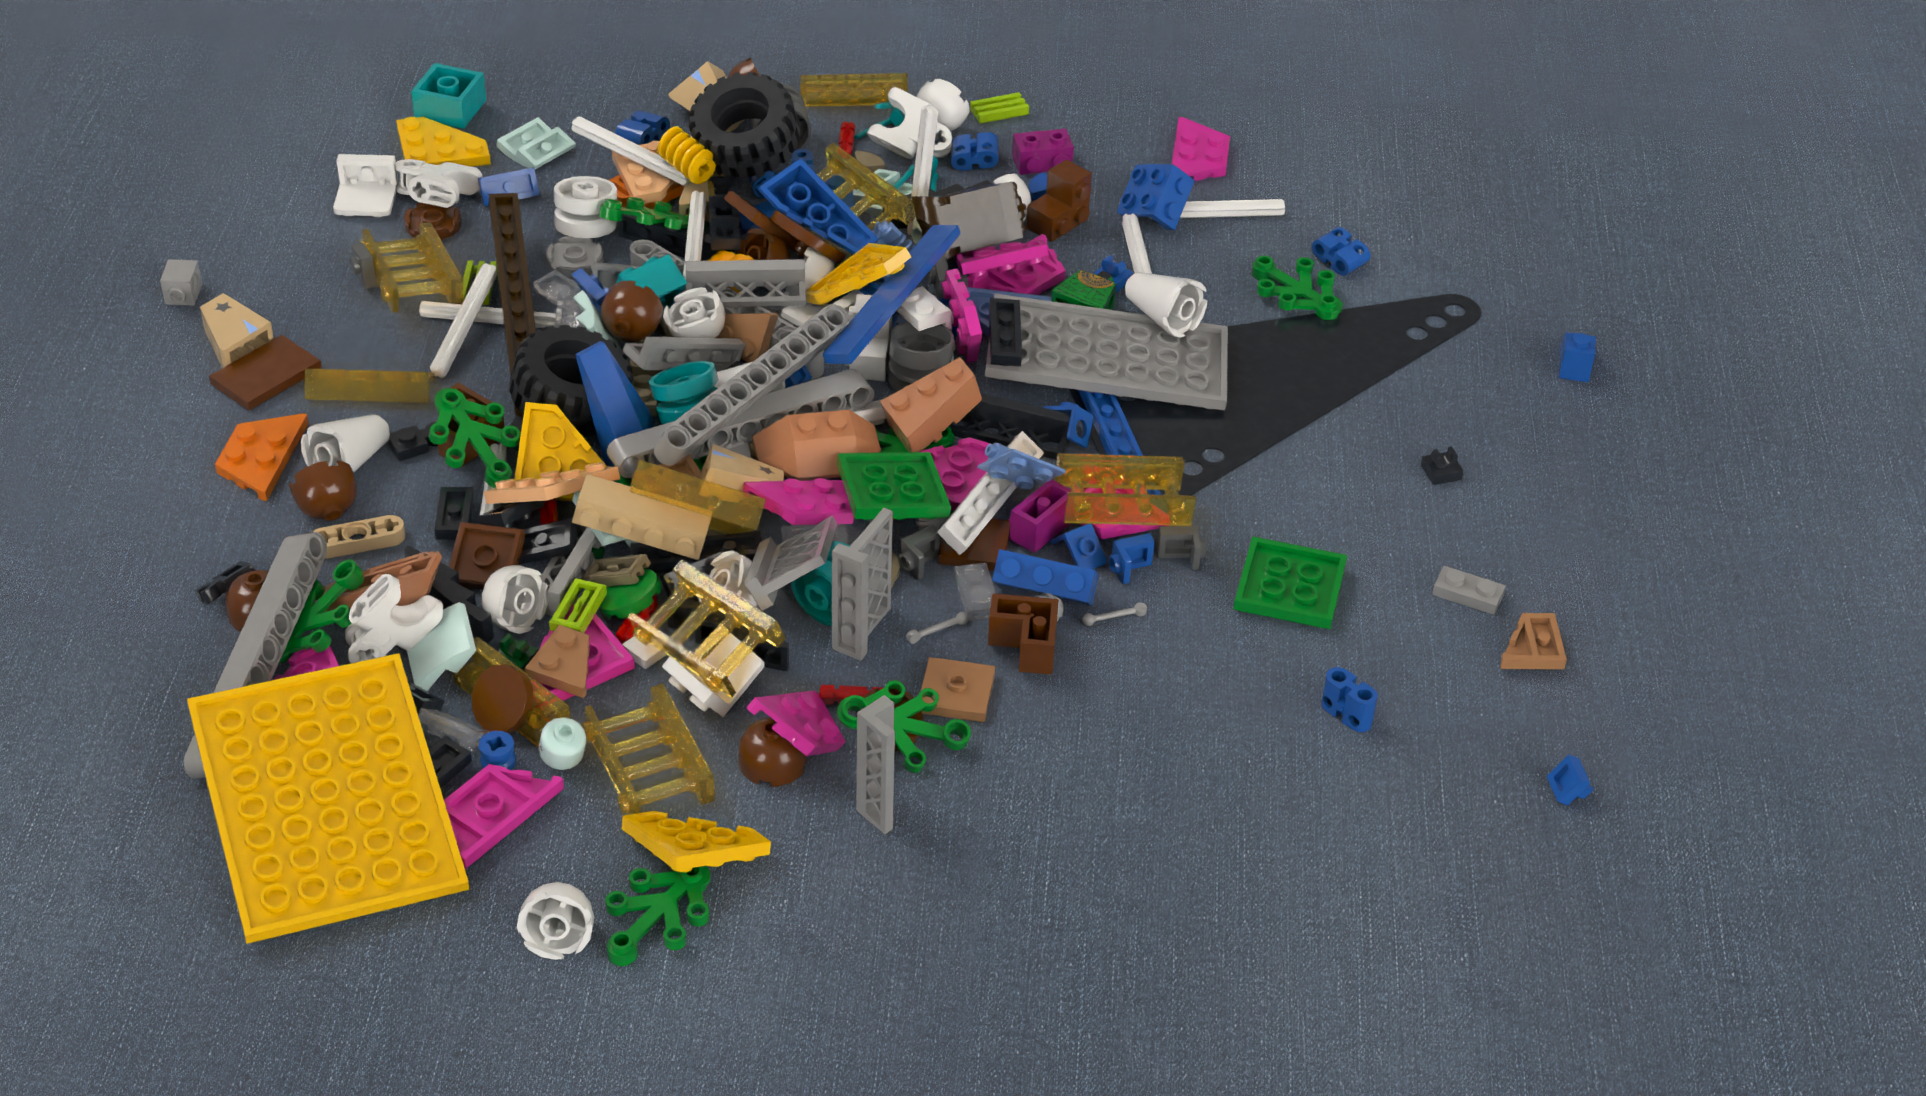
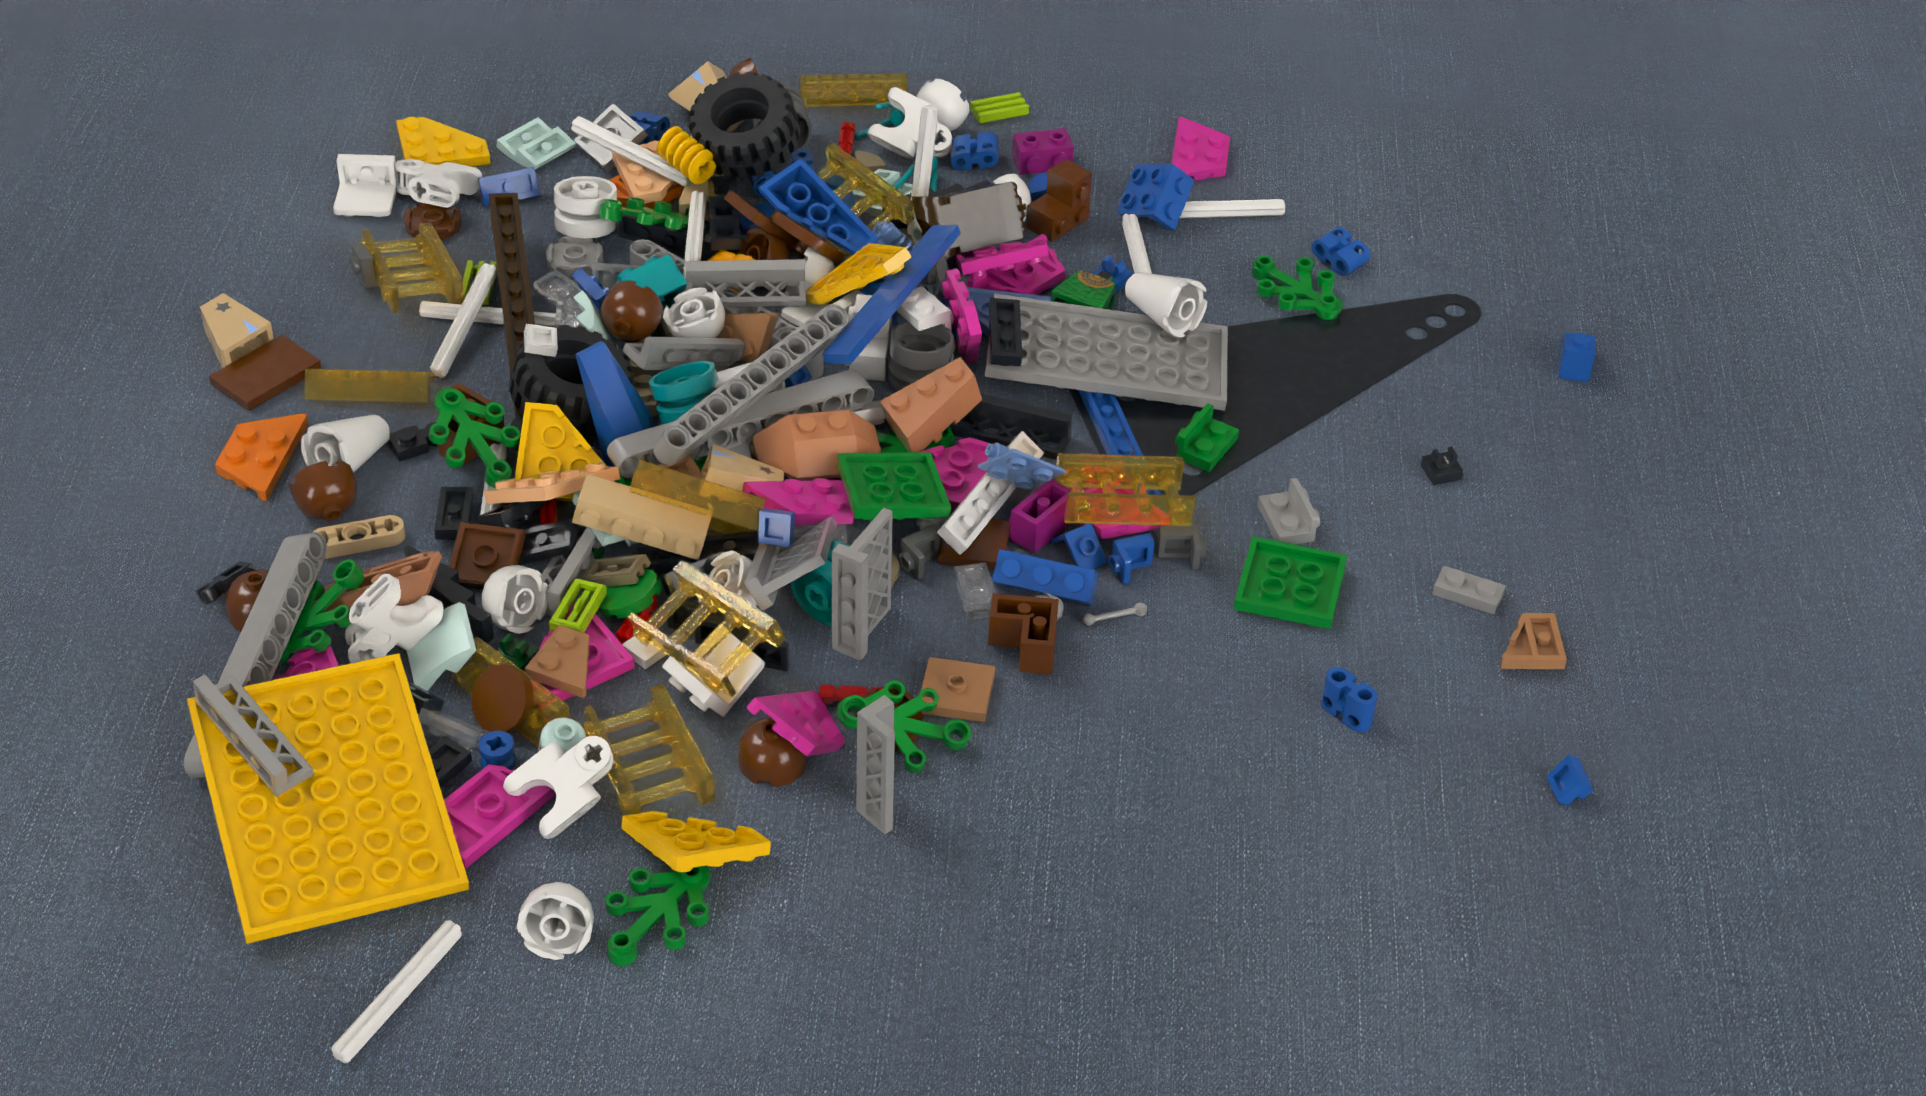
light grey brick [160,259,202,305] -> none
teal brick [411,63,487,129] -> none
light grey hinge [906,612,969,644] -> none
blue bracket [1044,402,1094,448] -> none
none -> light grey fence [193,674,314,797]
none -> white axle [331,920,462,1063]
none -> white piece [503,736,614,839]
none -> white tile [524,324,558,357]
none -> tile [574,104,648,172]
none -> tile [758,508,795,547]
none -> green bracket [1175,403,1239,472]
none -> light grey bracket [1257,478,1320,544]

